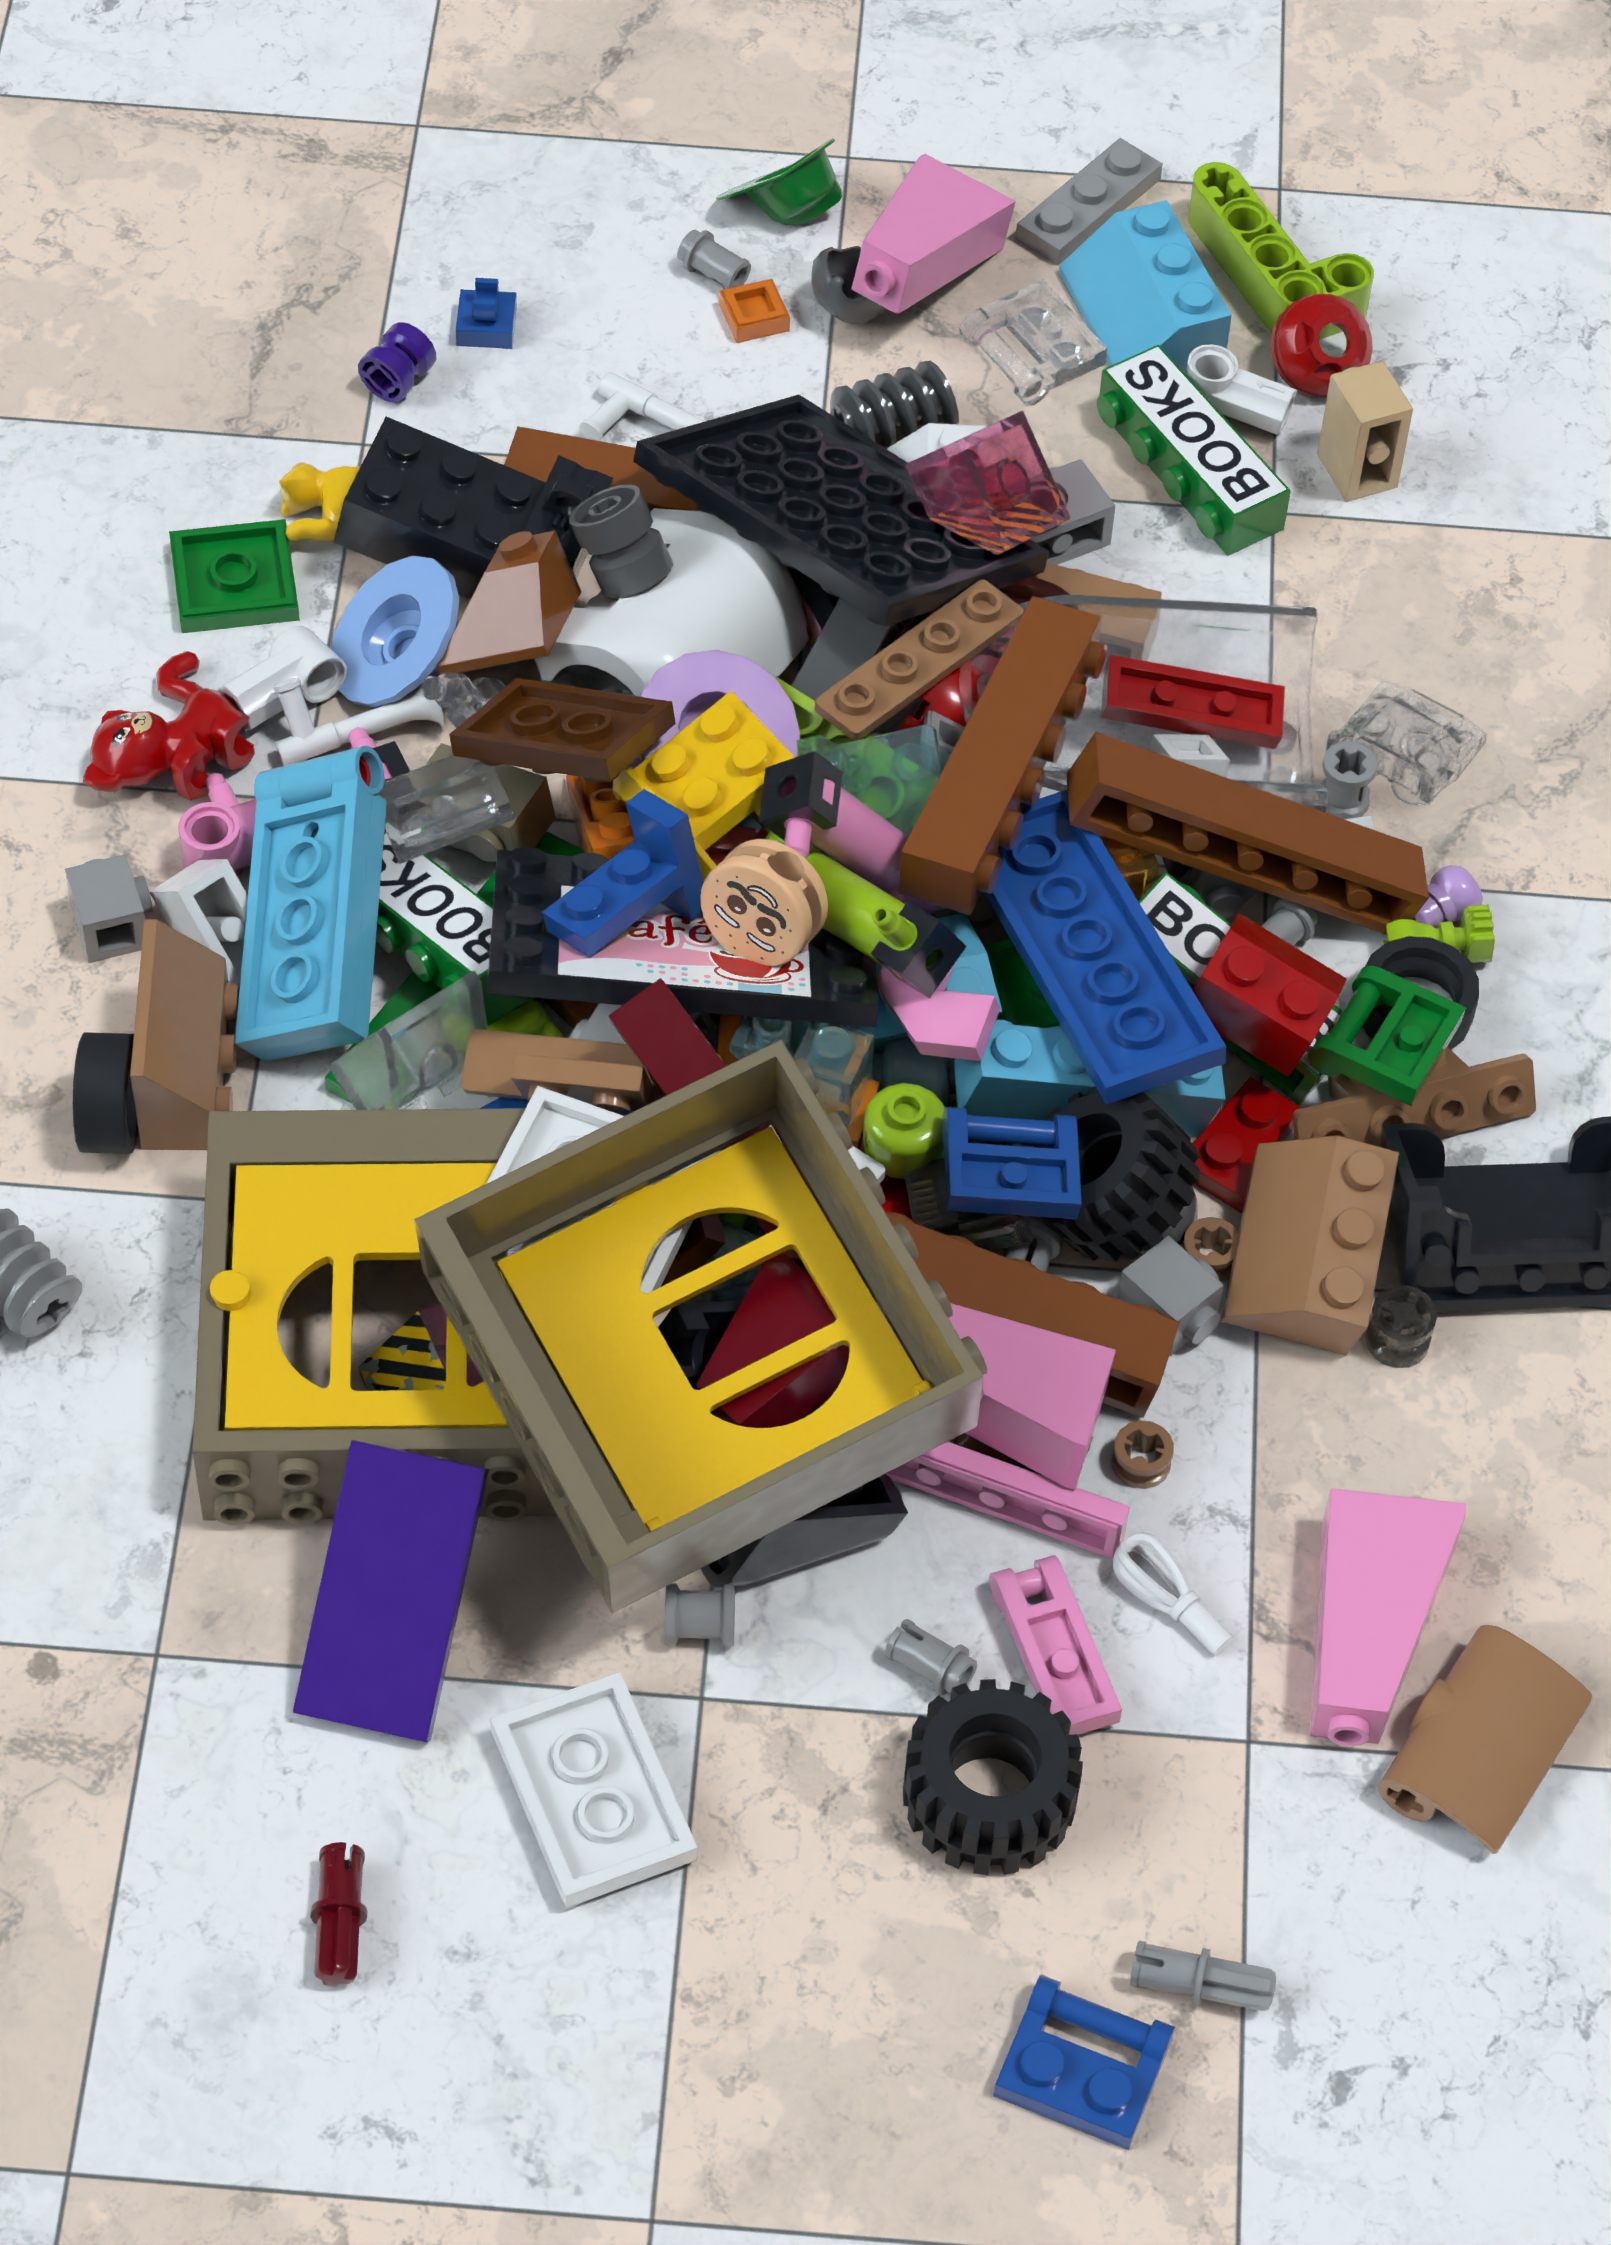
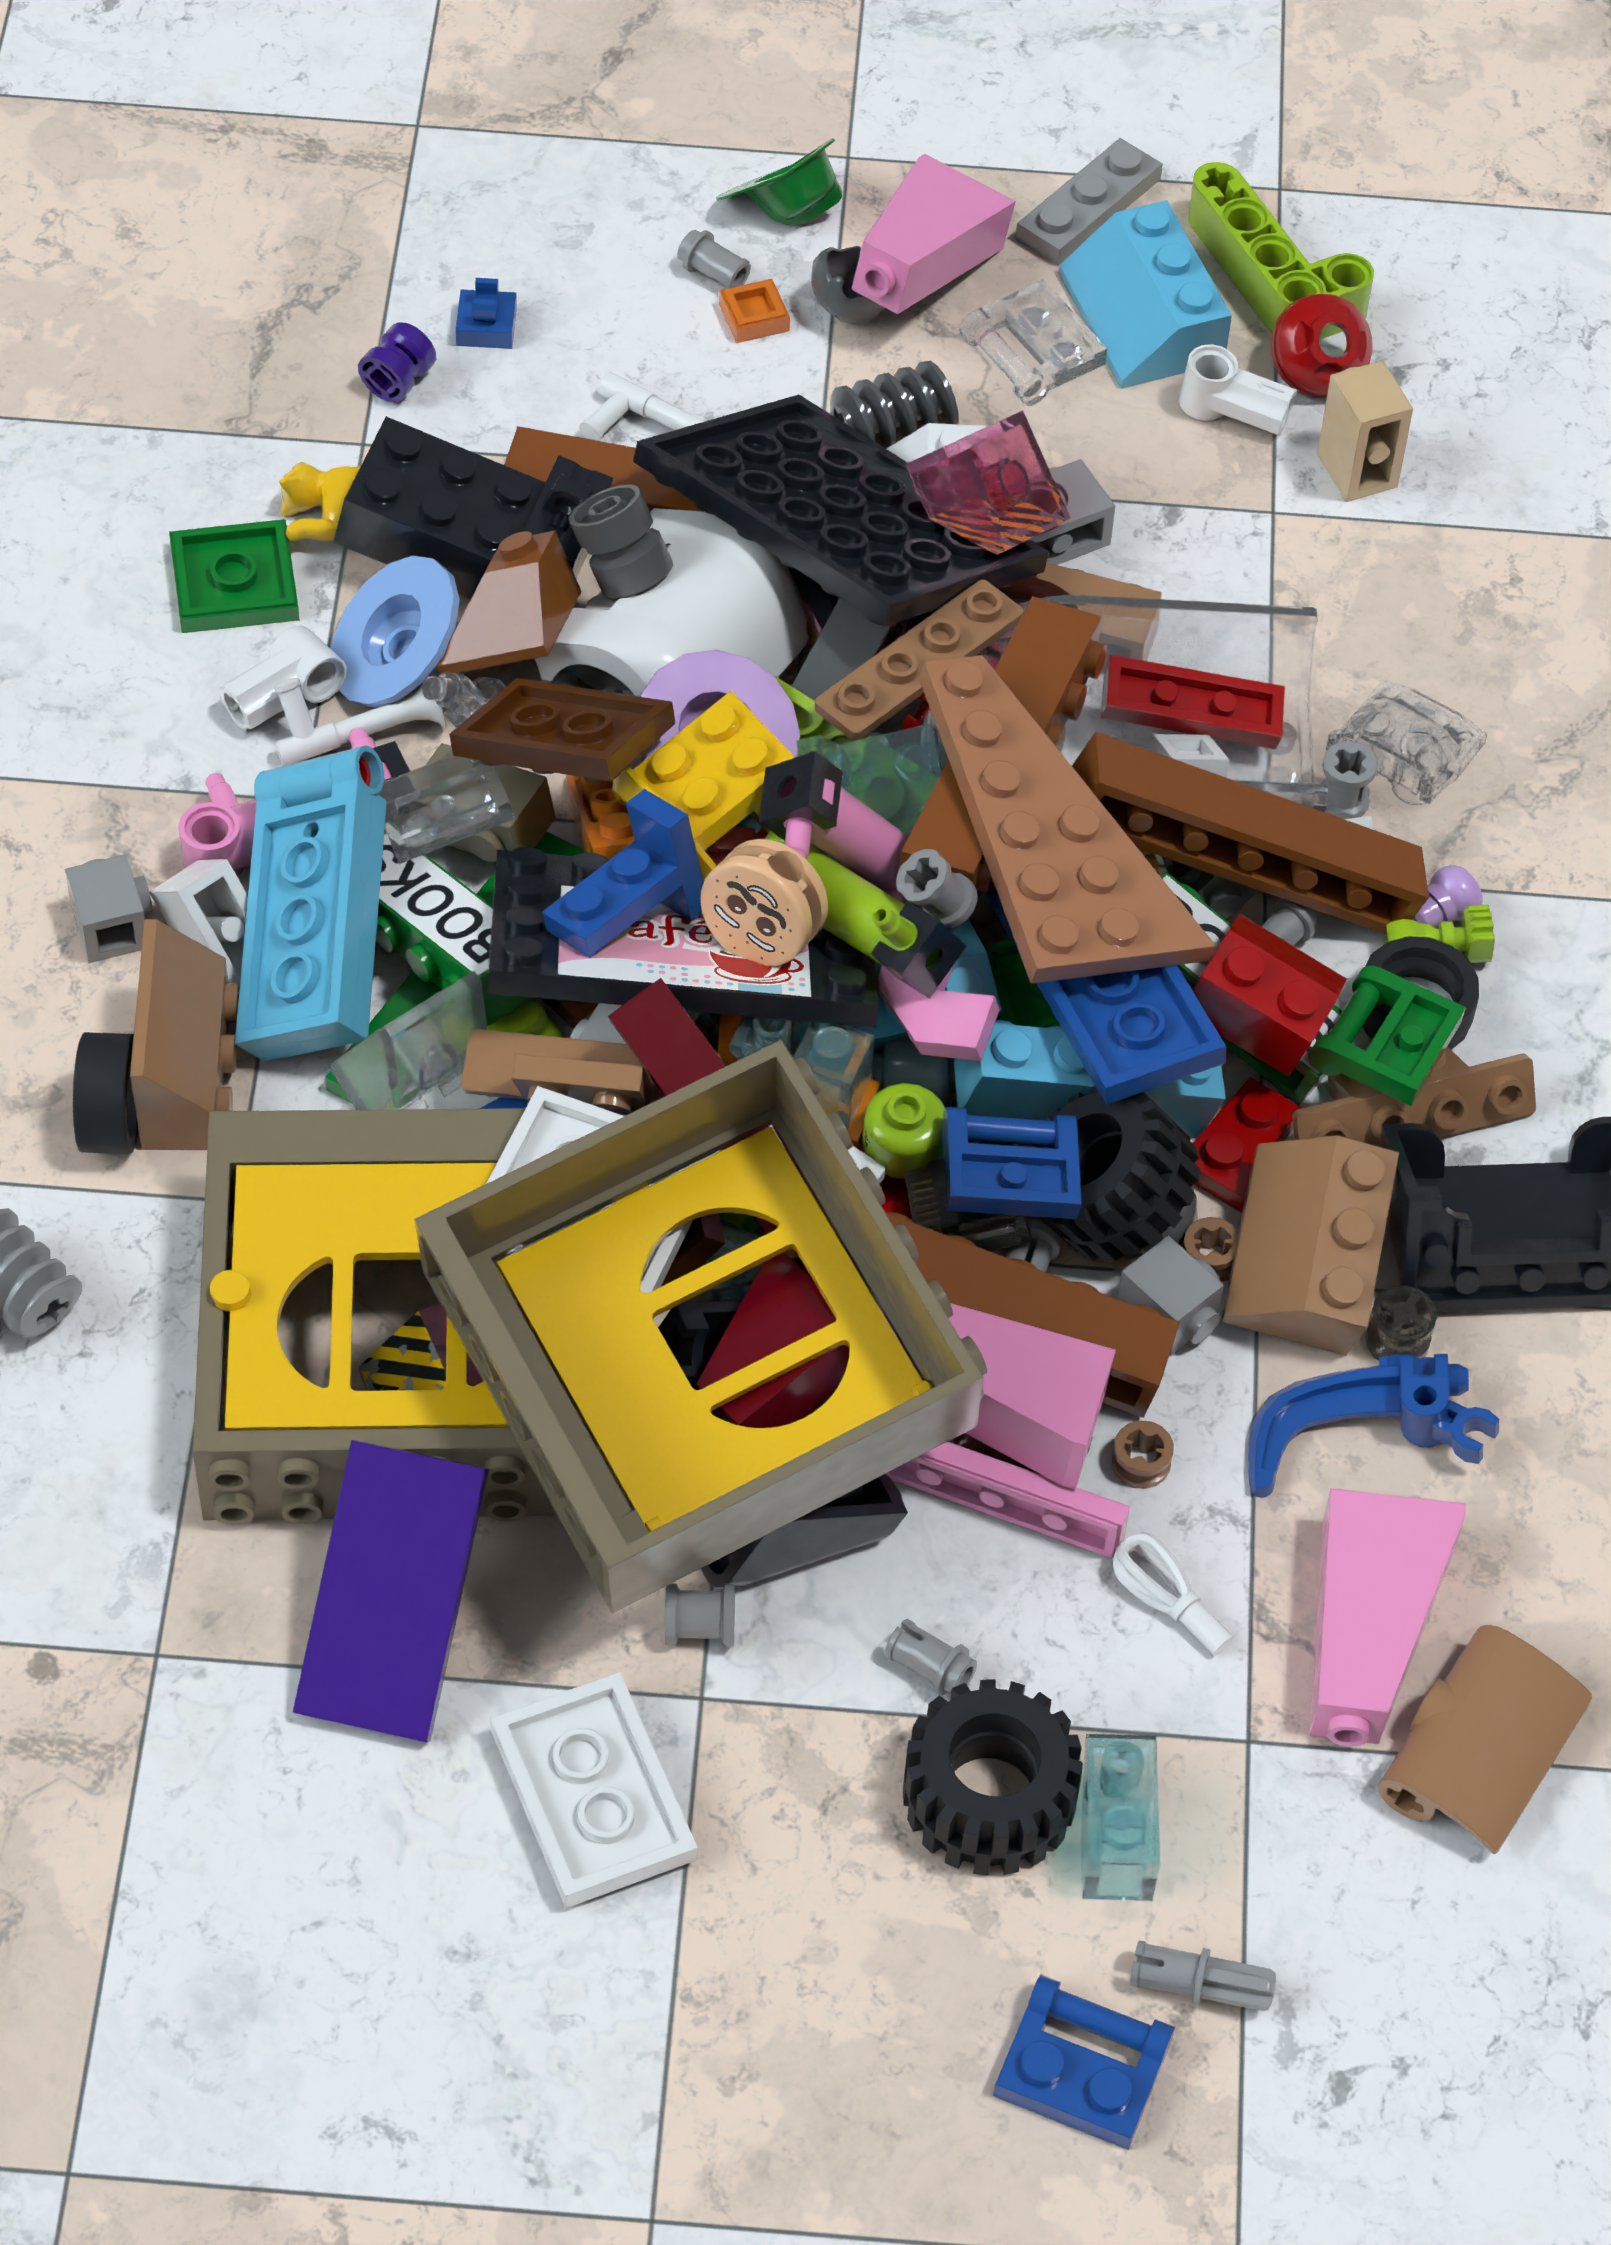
red animal [83,651,255,801] -> none
dark red axle [310,1842,368,1987] -> none
bright pink plate [989,1555,1122,1735] -> none
brick [1097,344,1291,556] -> none
none -> light grey bush [896,849,977,929]
none -> nougat wing [919,655,1216,984]
none -> clear light blue slope [1081,1734,1160,1901]
none -> blue piece [1248,1354,1499,1498]

